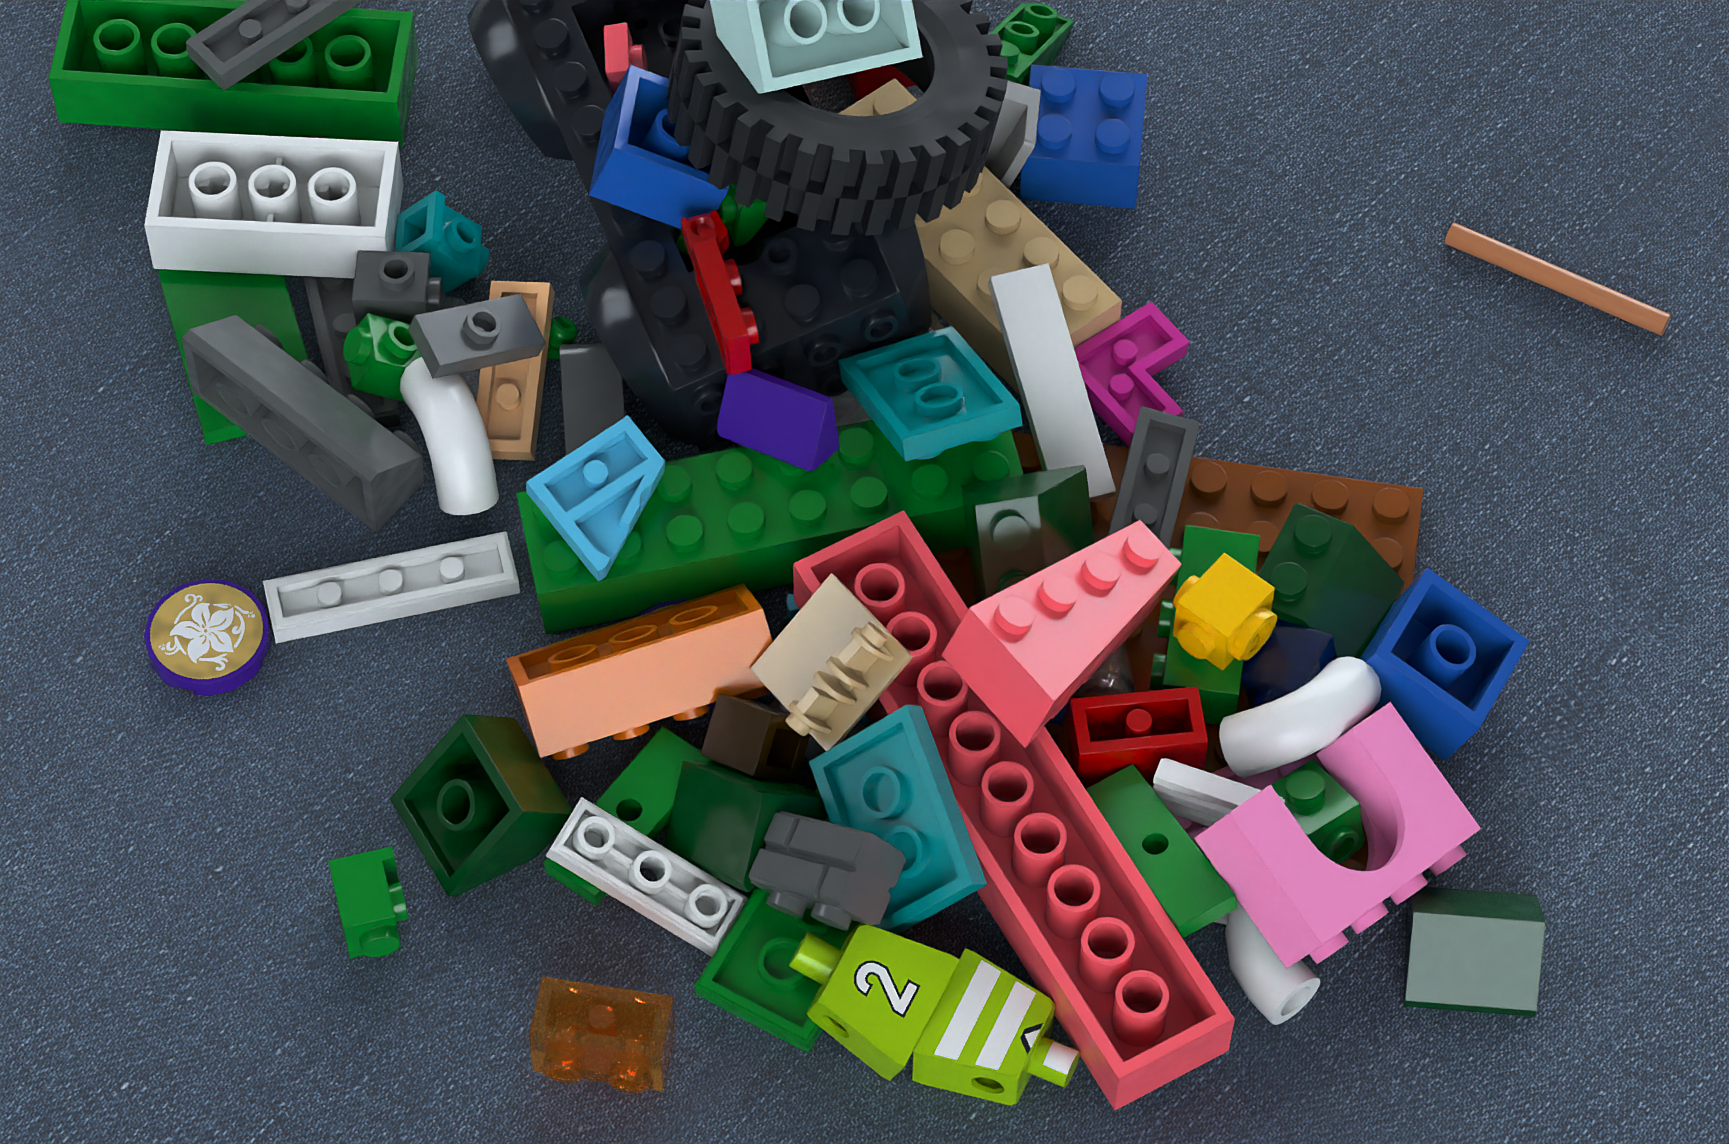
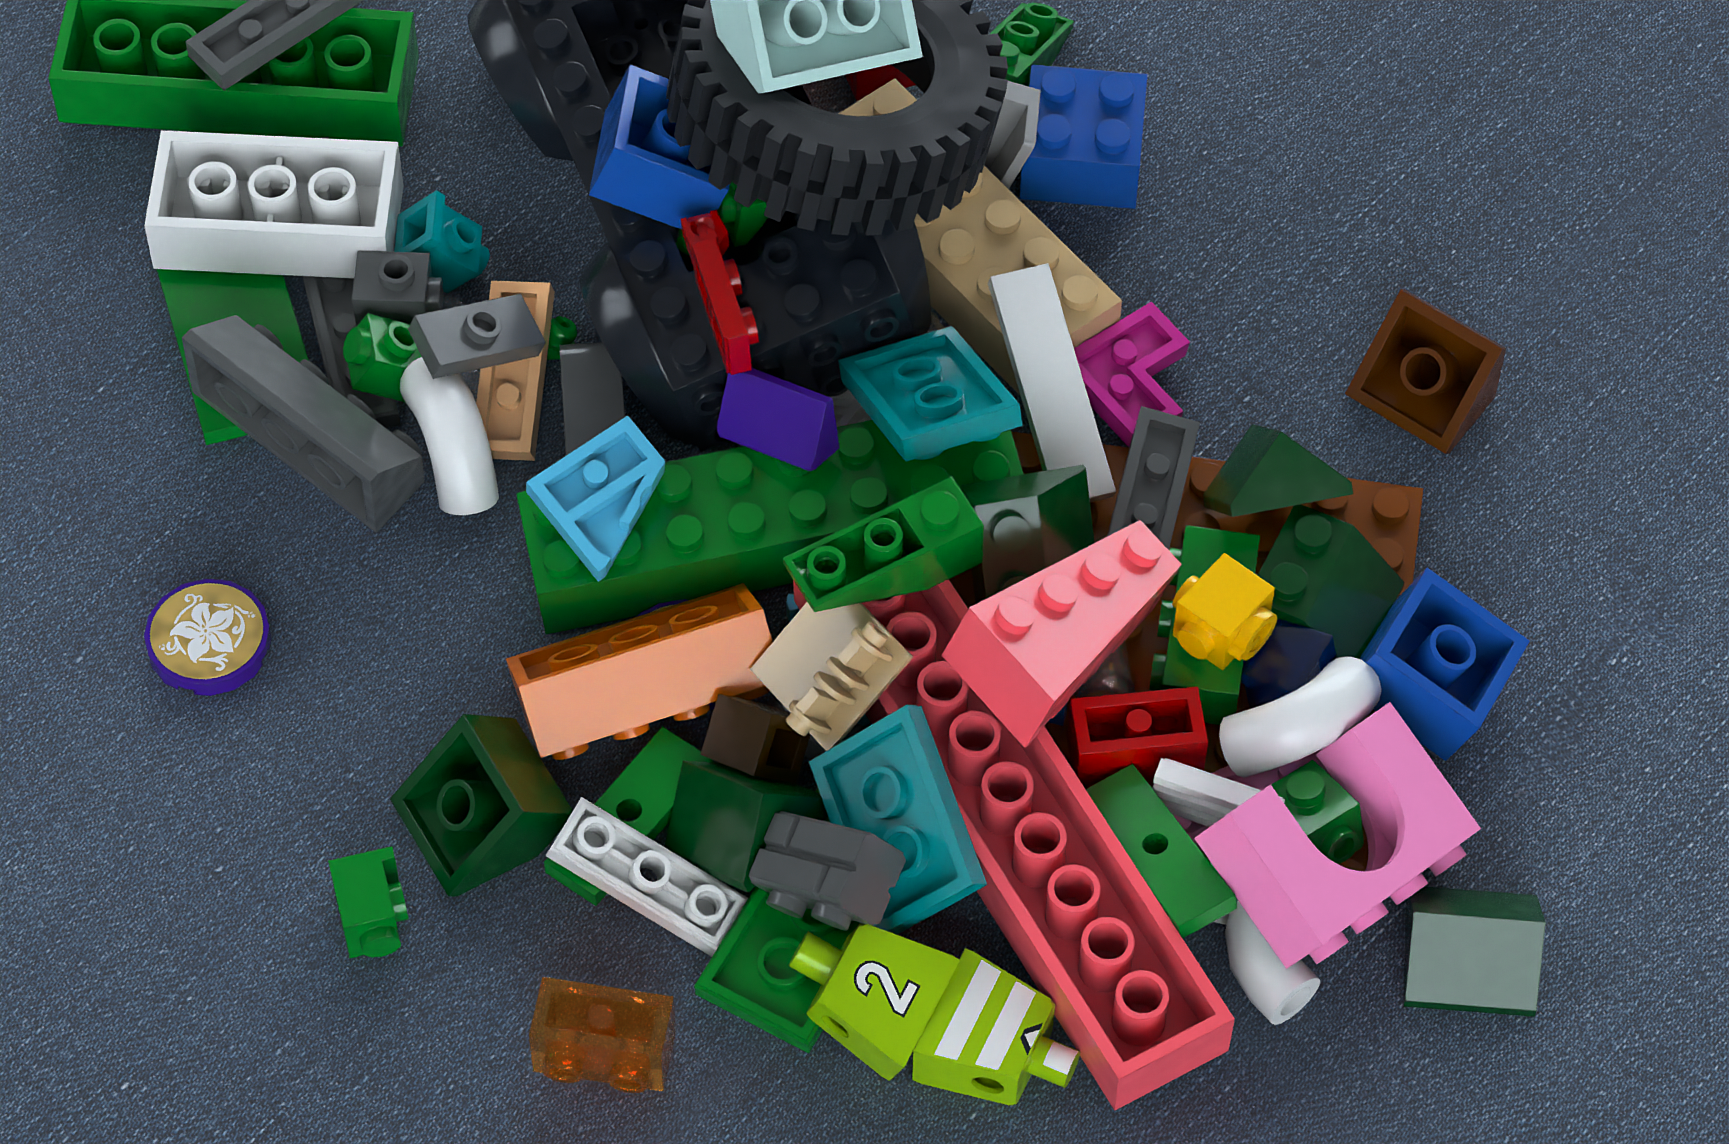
white tile [263,531,520,644] -> none
coral plate [604,23,648,96] -> none
nougat bar [1445,222,1671,336] -> none
none -> green slope [783,476,984,612]
none -> dark green slope [1203,424,1353,517]
none -> reddish brown slope [1345,289,1506,454]

